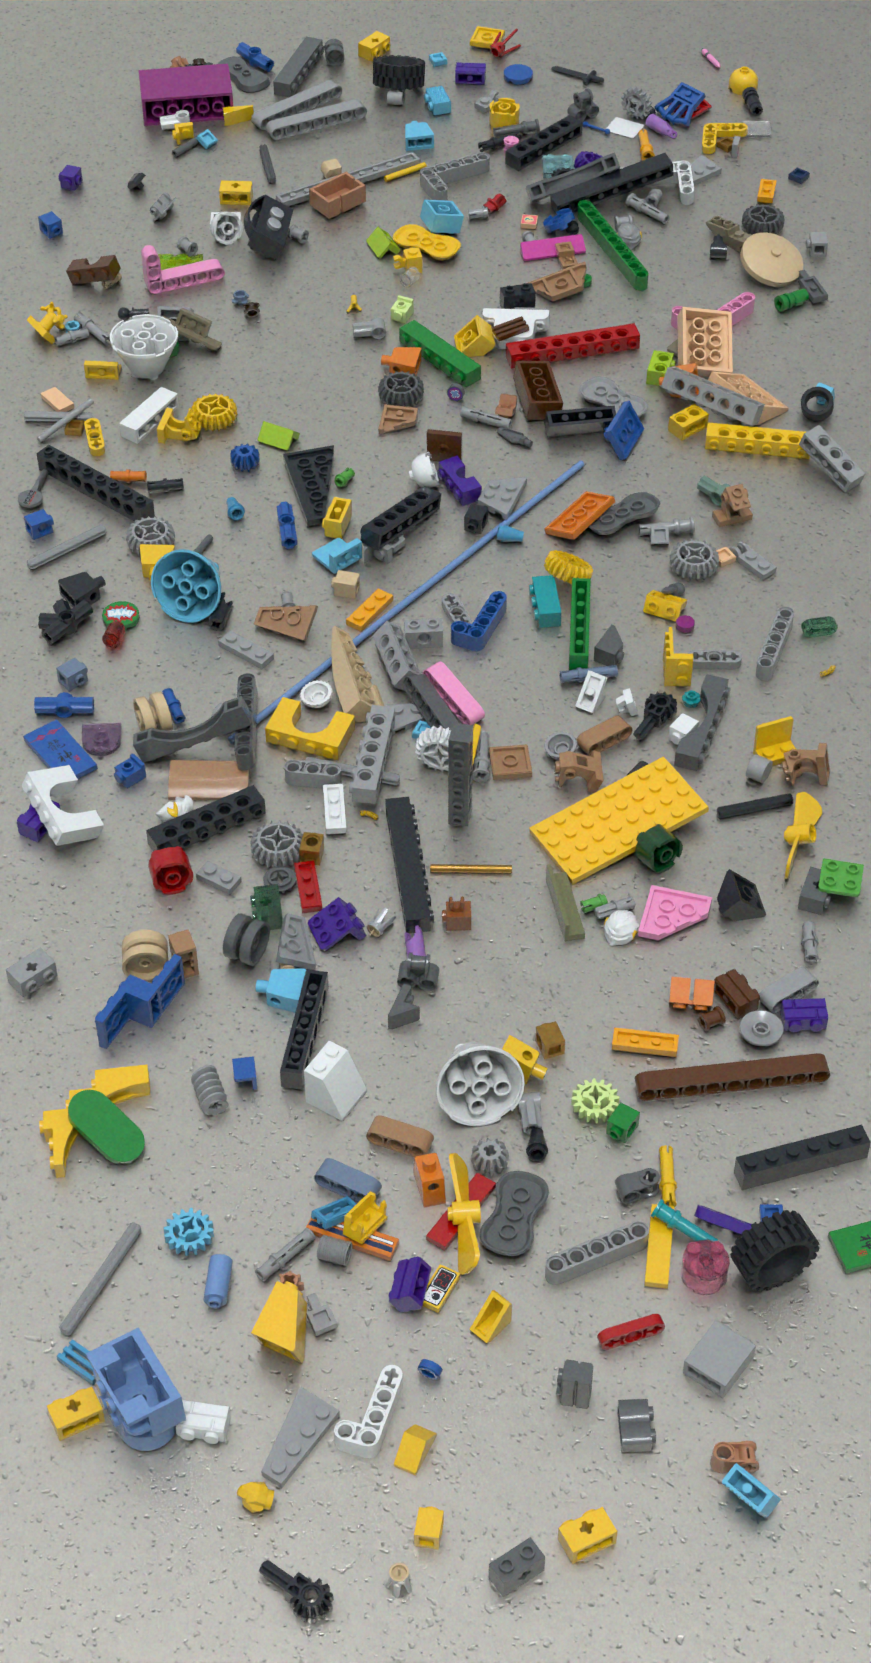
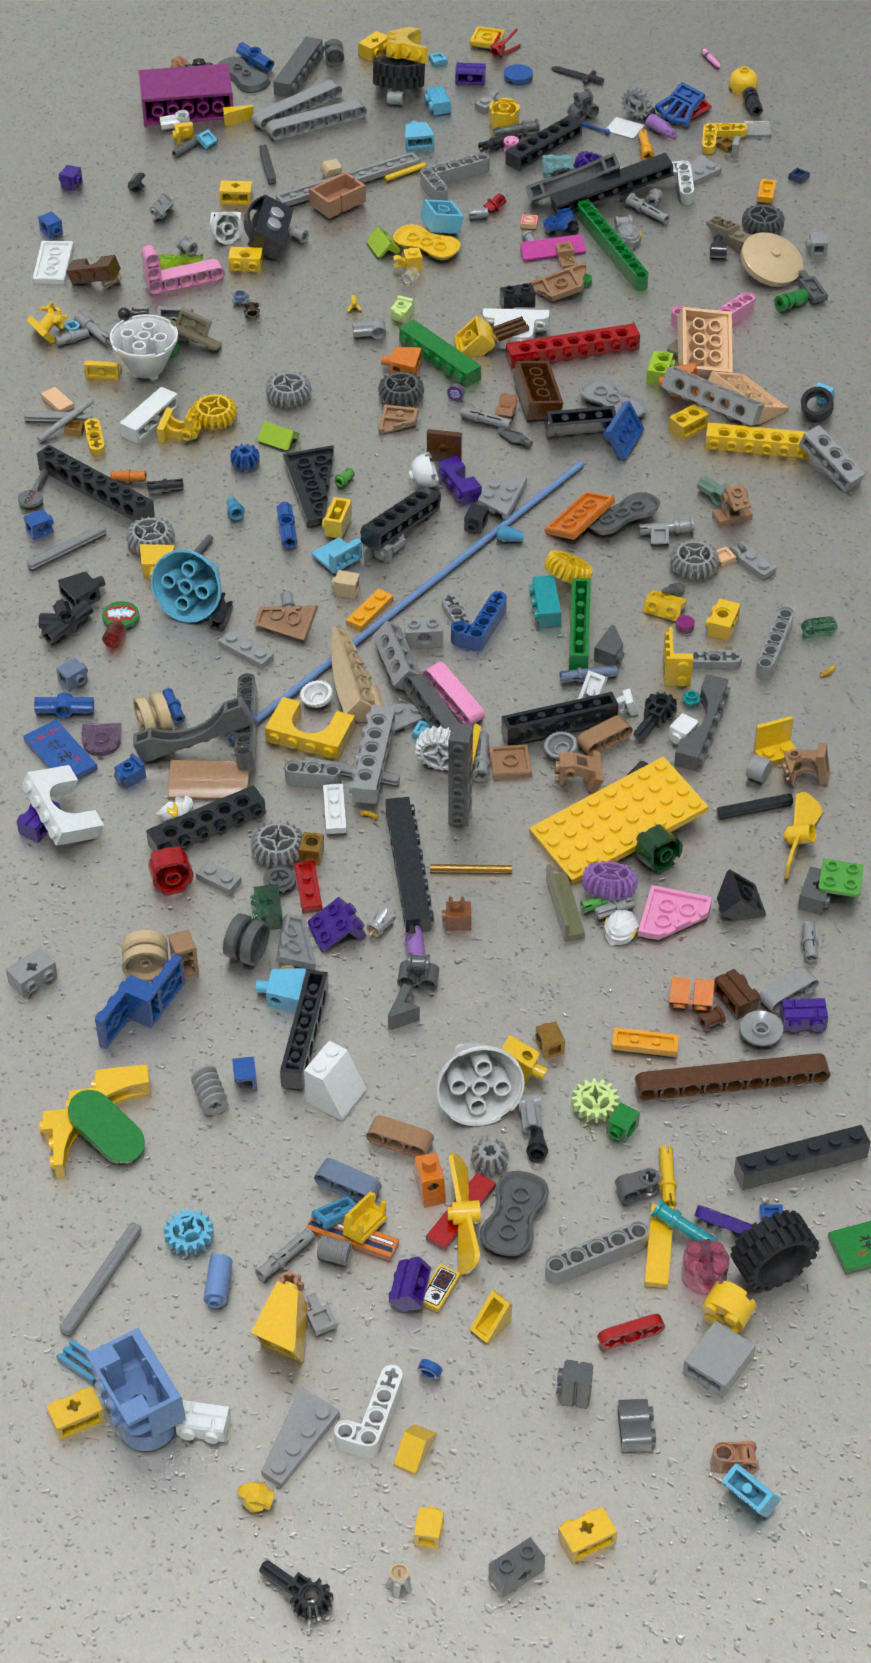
none -> white tile [32,241,74,284]
none -> yellow brick [228,247,263,273]
none -> light grey gear [265,371,312,408]
none -> yellow arch [386,27,429,63]
none -> black brick [501,692,619,746]
none -> medium lavender gear [582,860,638,901]
none -> yellow brick [701,1281,757,1334]
none -> yellow brick [705,598,741,641]

